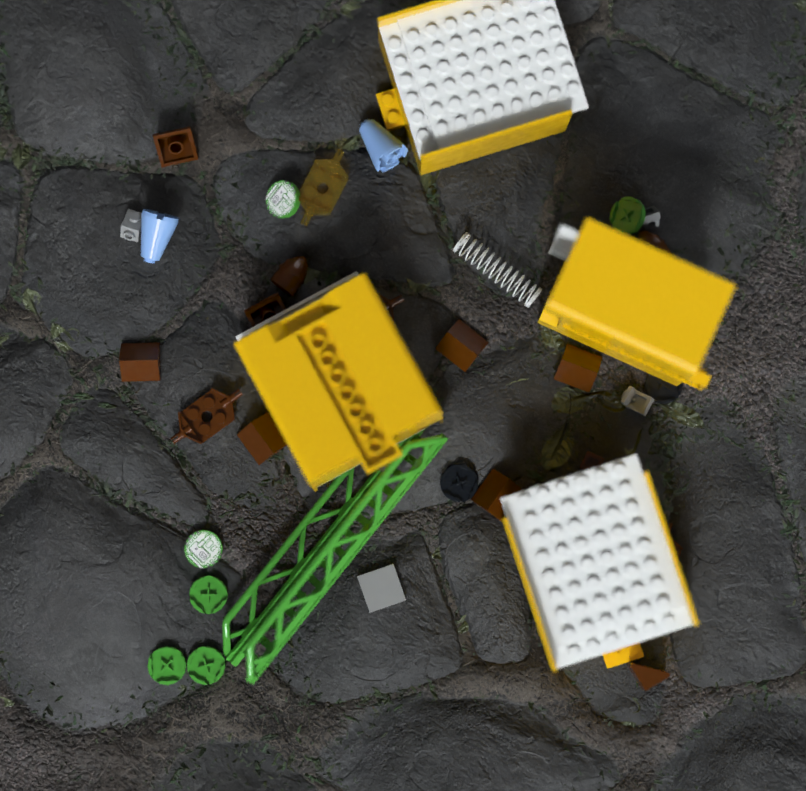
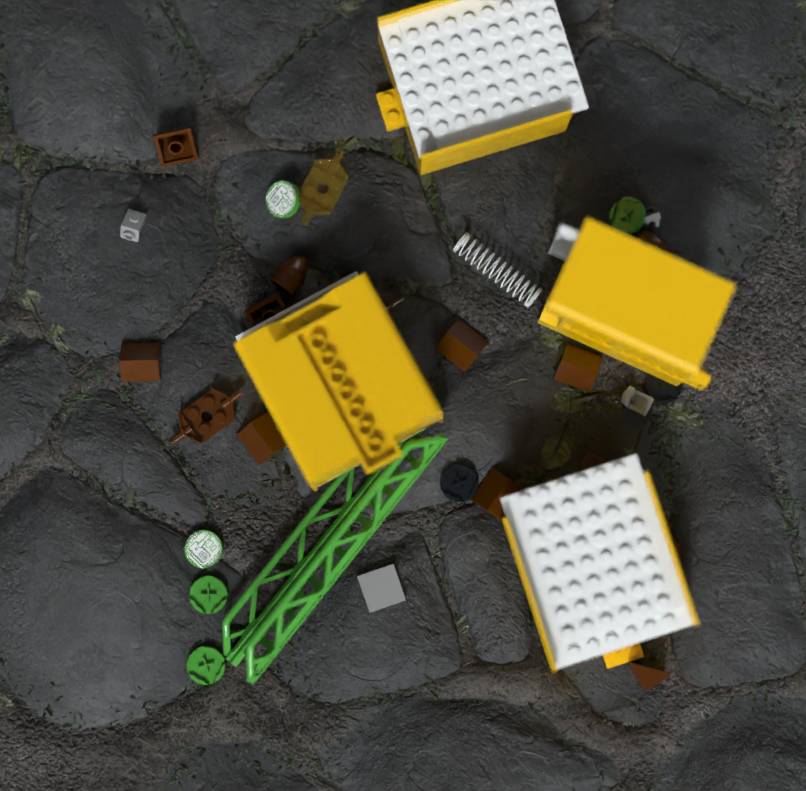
light blue cone [141,209,179,264] -> none
bright green tile [147,646,187,685] -> none
light blue cone [359,119,408,172] -> none

